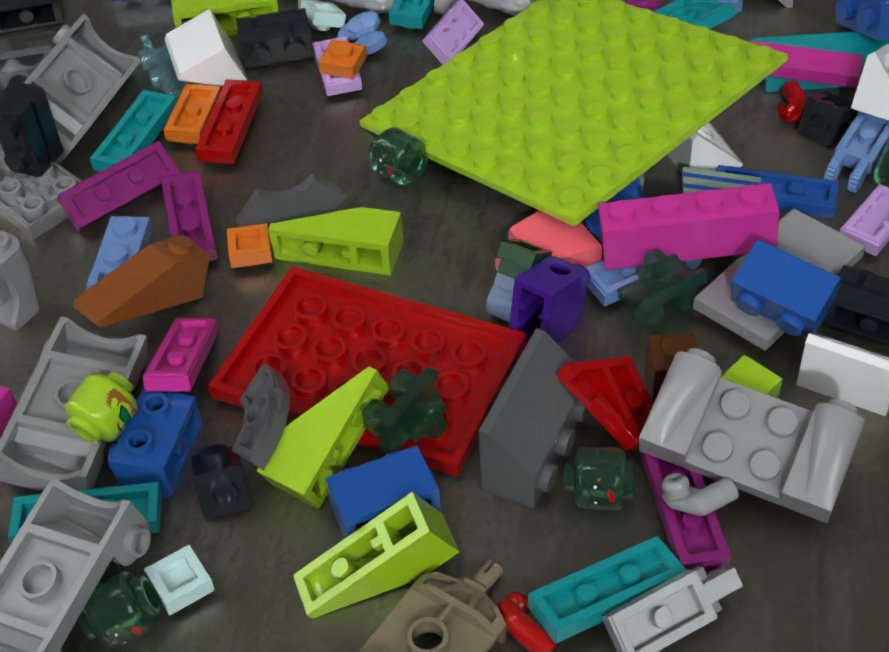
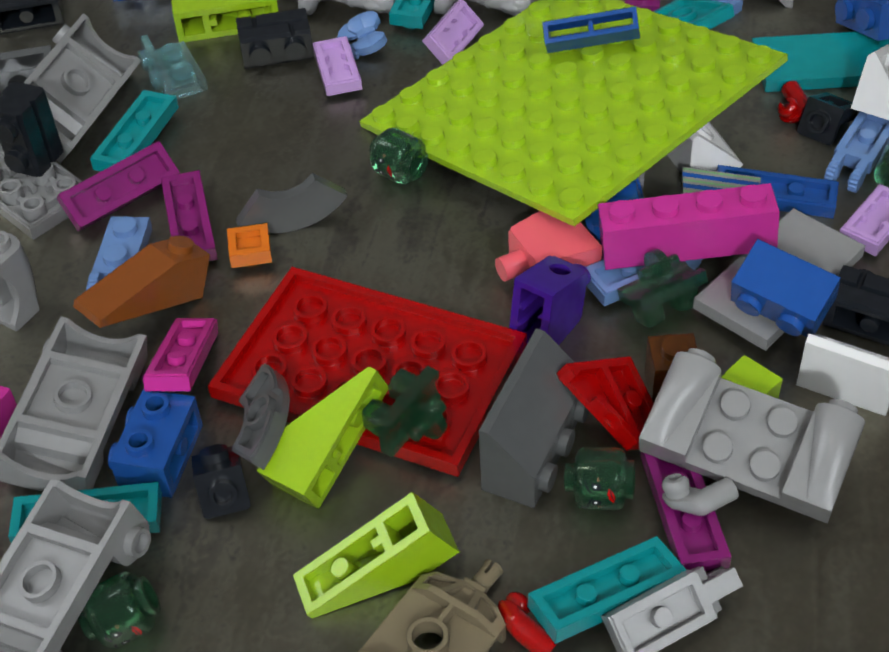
lime head [65,372,138,445] -> none
light aqua plate [144,545,215,616] -> none
orange plate [163,83,221,144] -> none
white slope [165,9,248,86] -> none
red plate [195,79,263,164] -> none
lime slope [268,207,404,276] -> none
light aqua plate [300,0,346,31] -> none
orange plate [318,40,367,79] -> none
blue brick [325,446,441,539] -> none
leg [486,239,552,323] -> none
dark pink tile [750,40,863,88] -> none
none -> blue piece [542,6,640,53]

